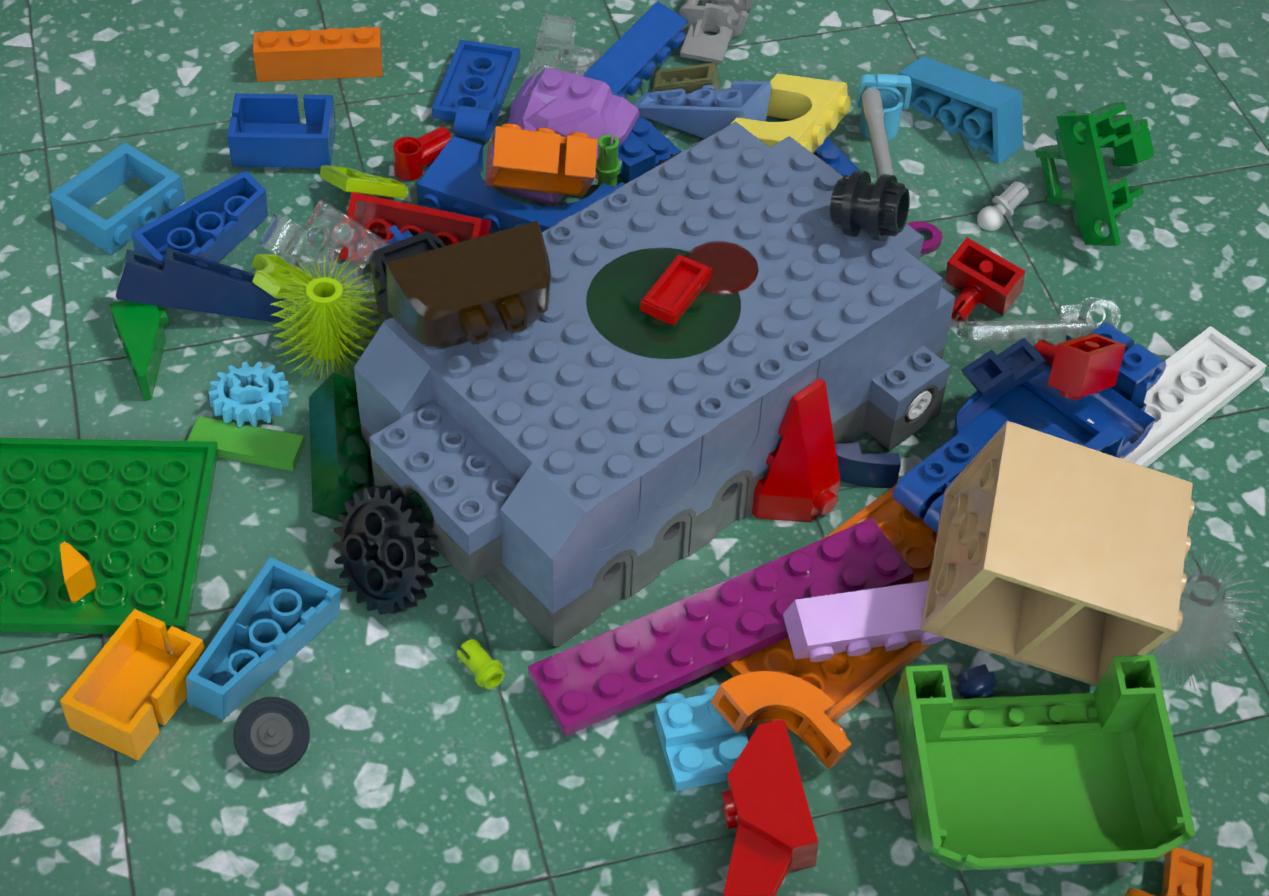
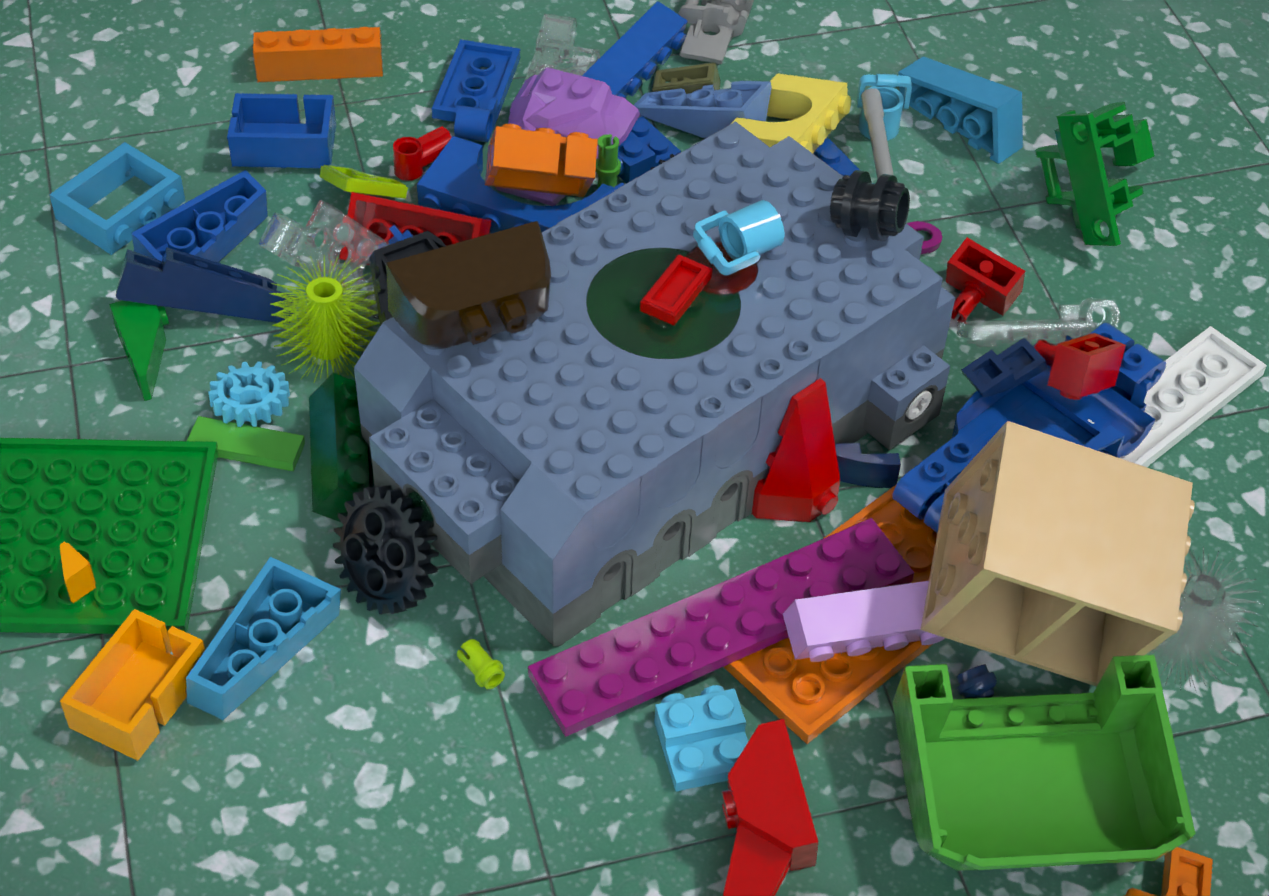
black wheel [233,697,310,773] -> none
lime tile [251,254,315,299] -> none
orange arch [711,671,852,770] -> none
white axle [977,181,1029,231] -> none
none -> medium azure piece [693,200,785,275]

